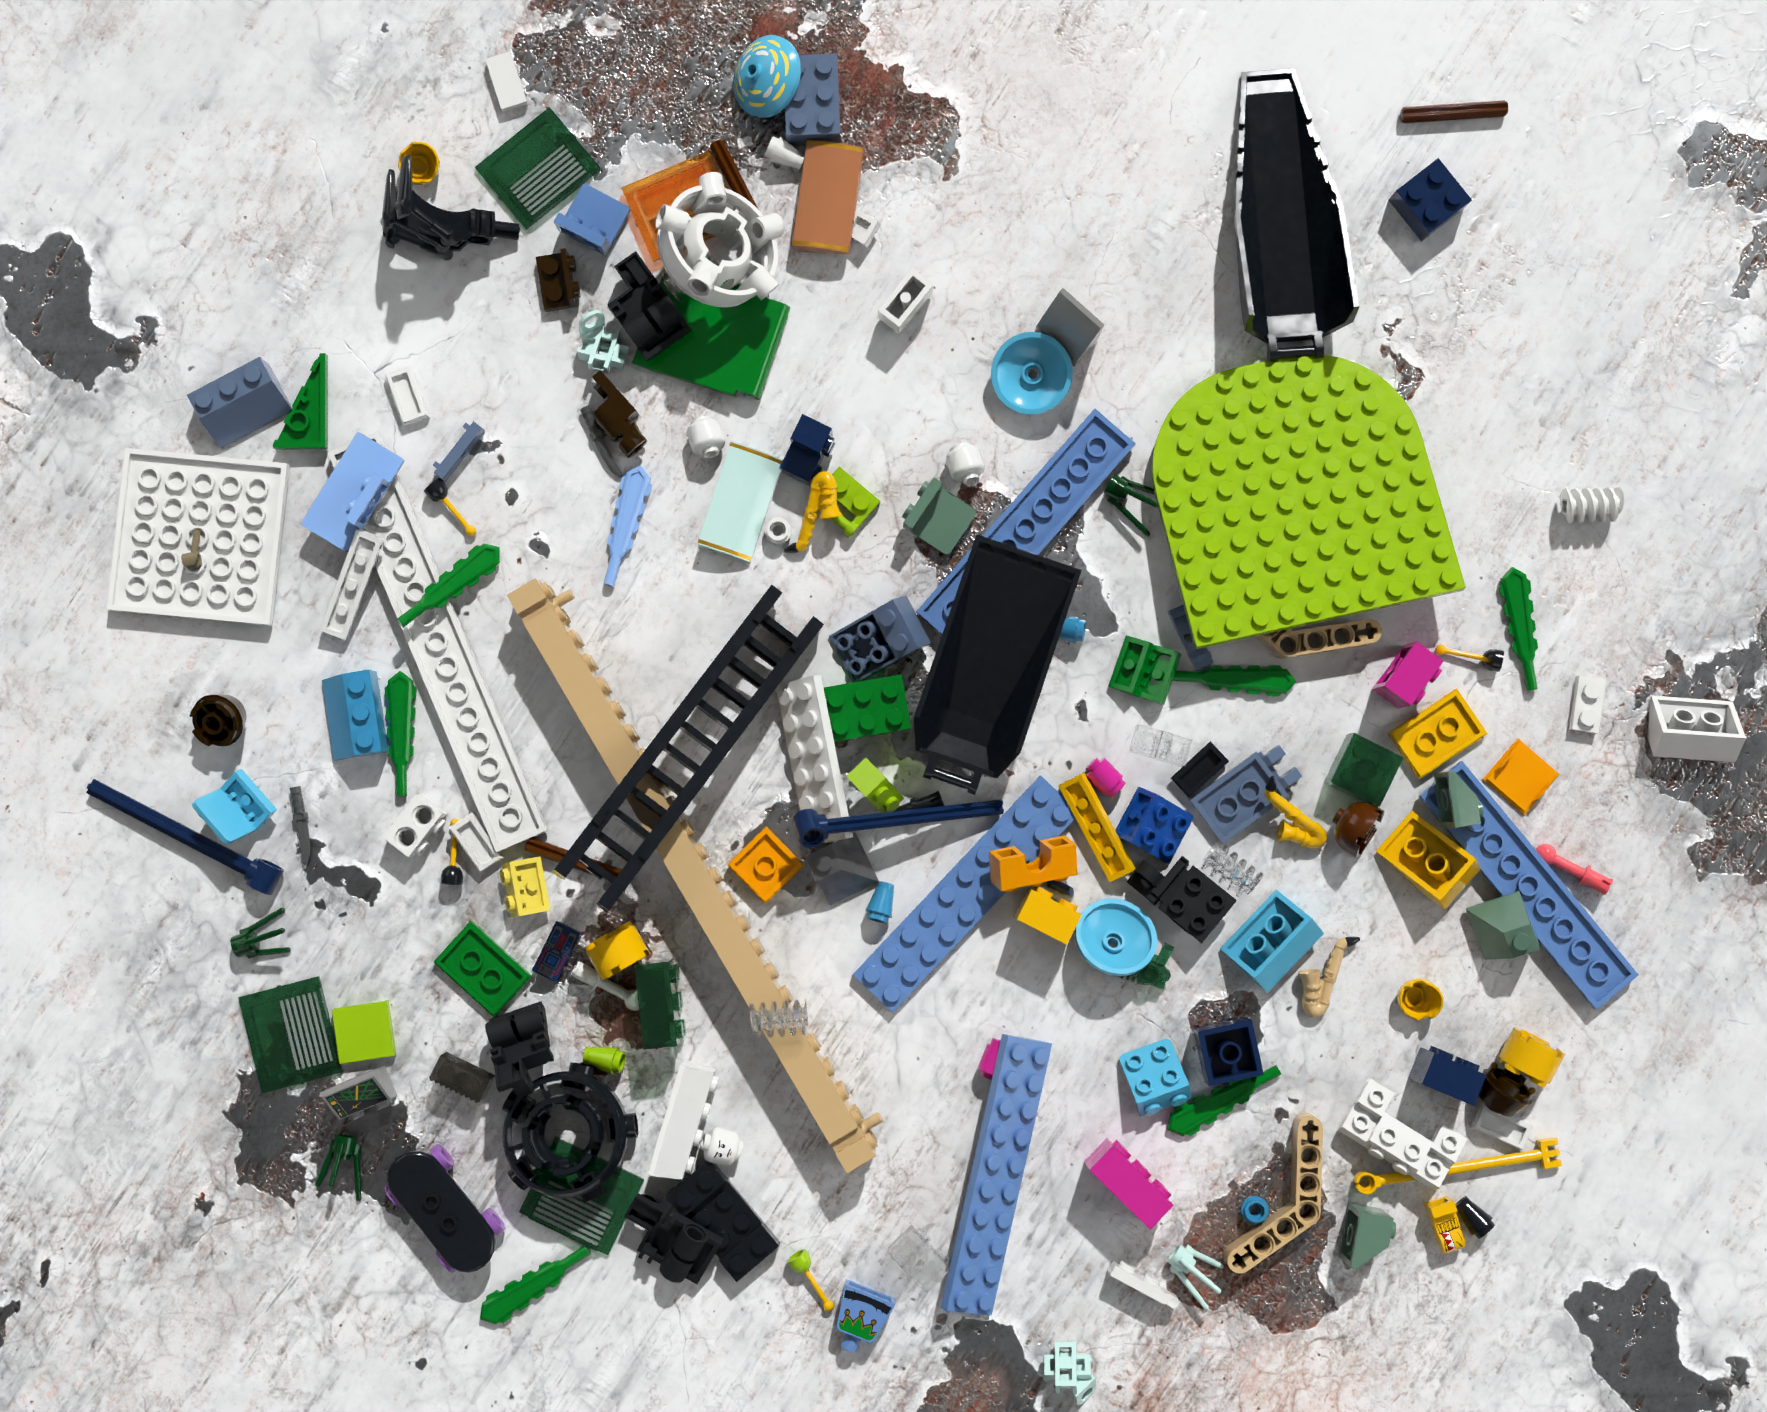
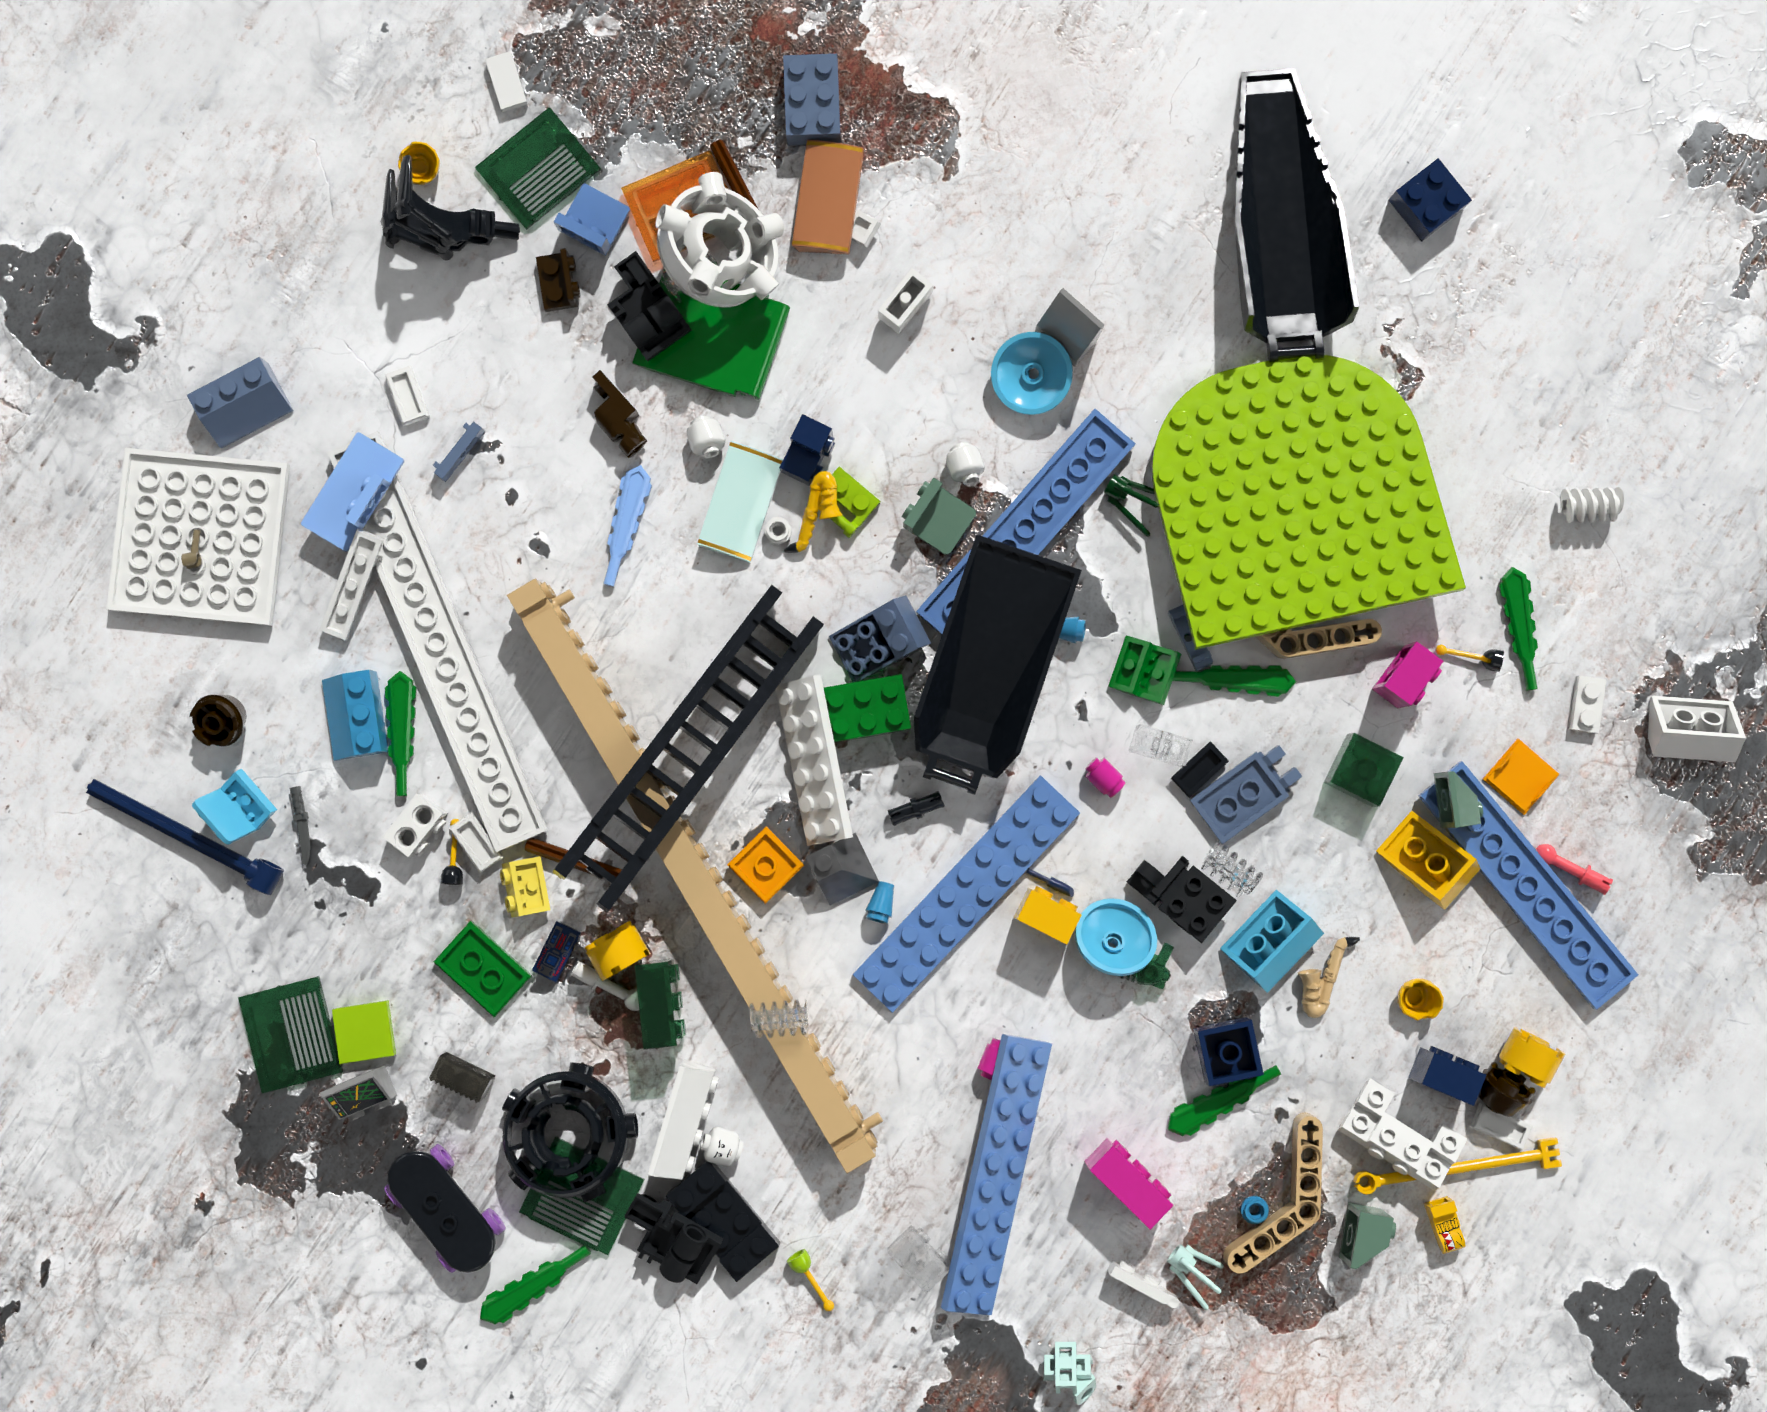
dark green plant [230,908,291,959] -> none
green wing [273,353,328,450] -> none
dark green plant [315,1134,362,1201] -> none
green sword [397,544,500,628] -> none
hinge [424,478,476,536] -> none
black plate [485,1001,554,1098] -> none
light aqua piece [577,310,629,373] -> none
dark grey piece [580,405,622,477] -> none
lime cone [583,1047,626,1075] -> none
medium azure dish [733,35,801,118] -> none
white cone [764,136,805,170] -> none
dark blue piece [792,800,1004,848] -> none
medium blue torso [836,1279,895,1353] -> none
lime brick [846,758,904,813] -> none
light orange arch [989,835,1078,892] -> none
yellow plate [1058,772,1136,882] -> none
blue bracket [1115,786,1194,864] -> none
medium azure bracket [1119,1039,1191,1117] -> none
yellow piece [1264,775,1327,849] -> none
reddish brown cylinder [1332,801,1385,858] -> none
yellow tile [1388,688,1488,779] -> none
reddish brown axle [1400,100,1508,123] -> none
black cone [1455,1196,1495,1239] -> none
sand green slope [1466,891,1540,960] -> none

